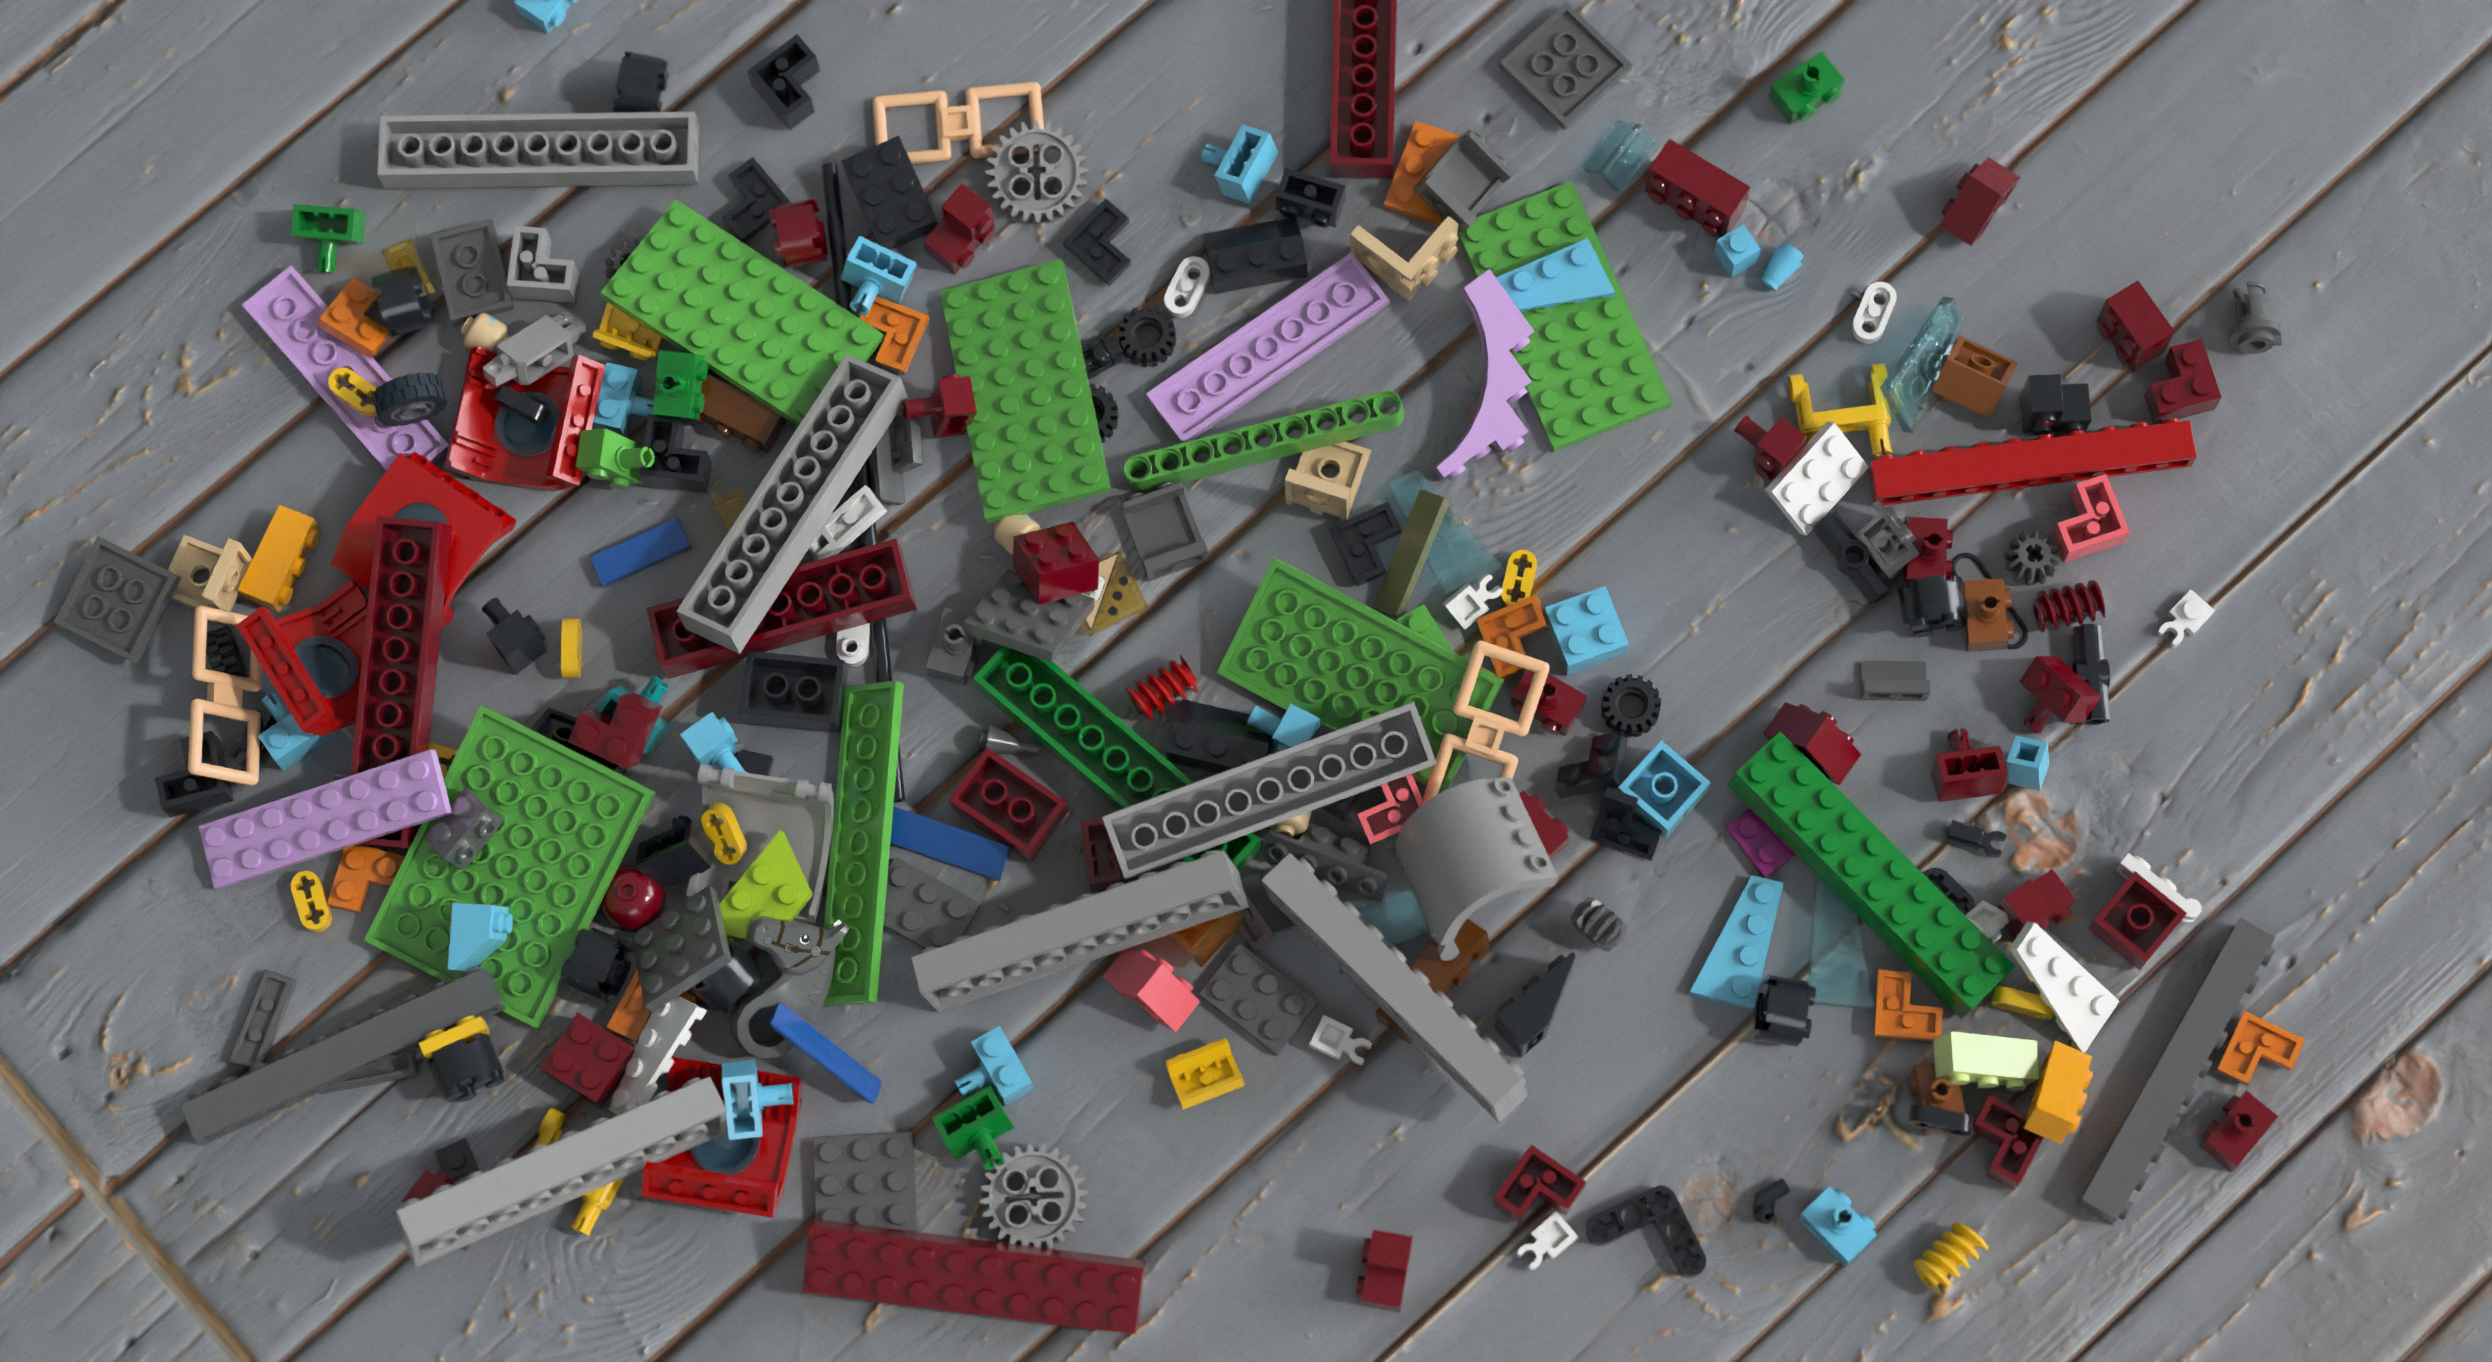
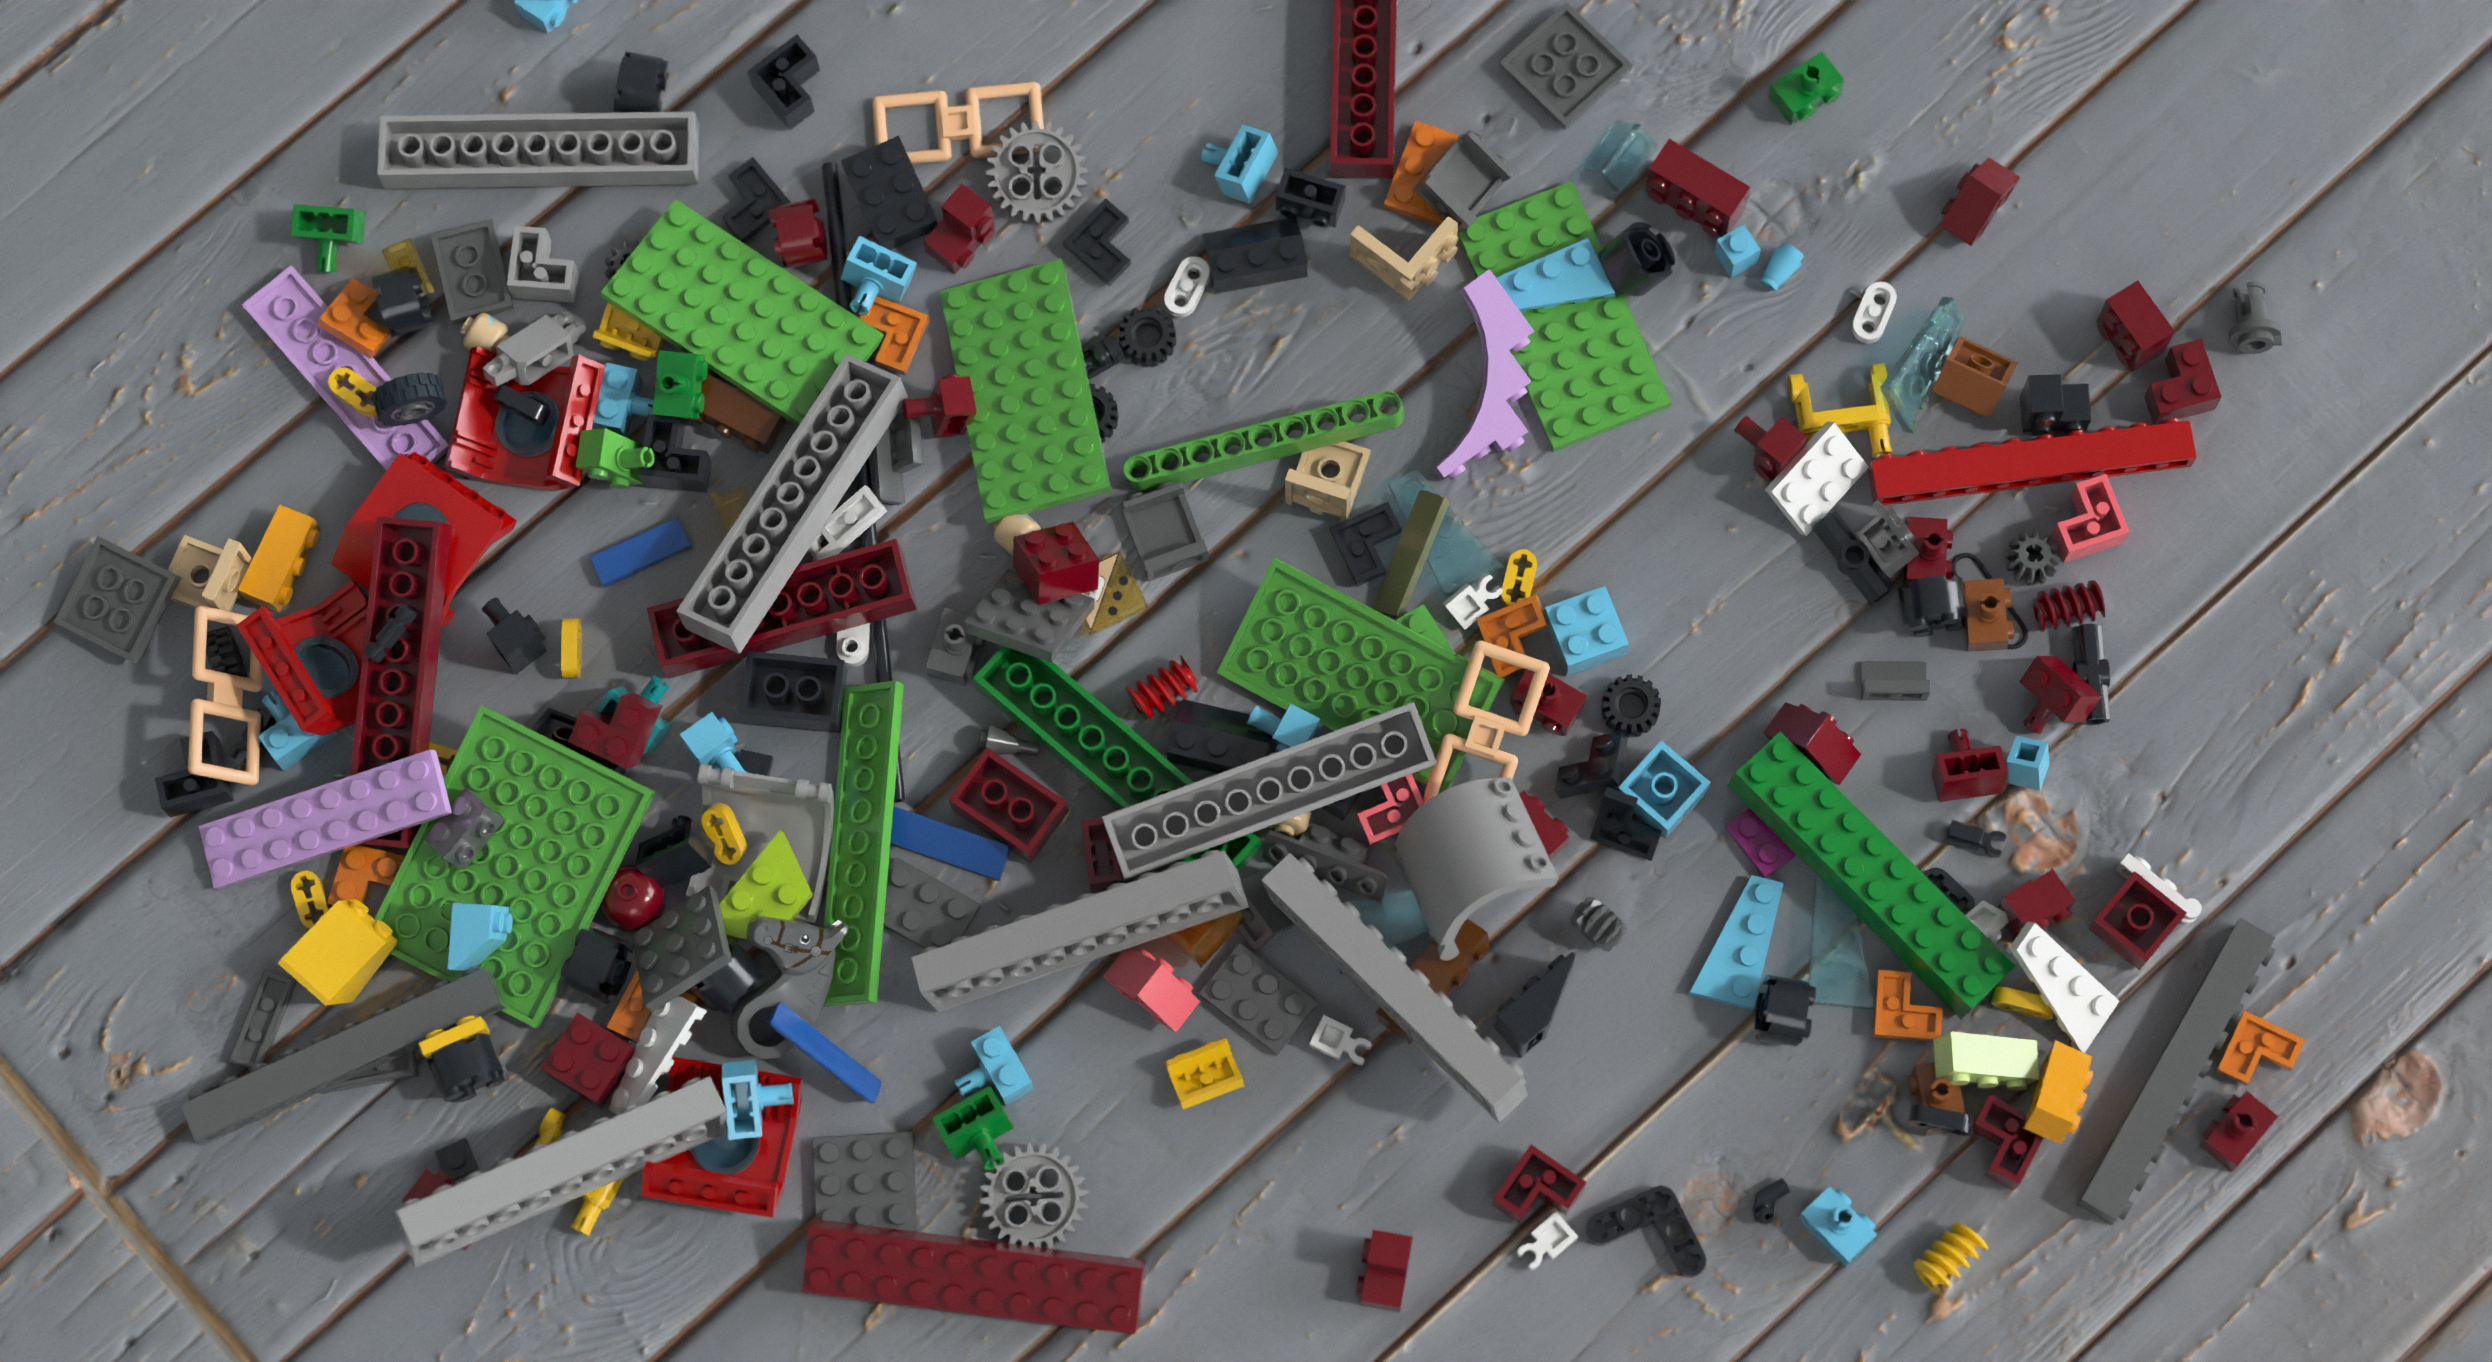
lavender plate [1146,252,1390,443] -> none
white plate [2157,589,2215,649] -> none
none -> yellow slope [278,899,399,1006]
none -> black axle [365,604,417,663]
none -> black brick [1598,222,1675,296]

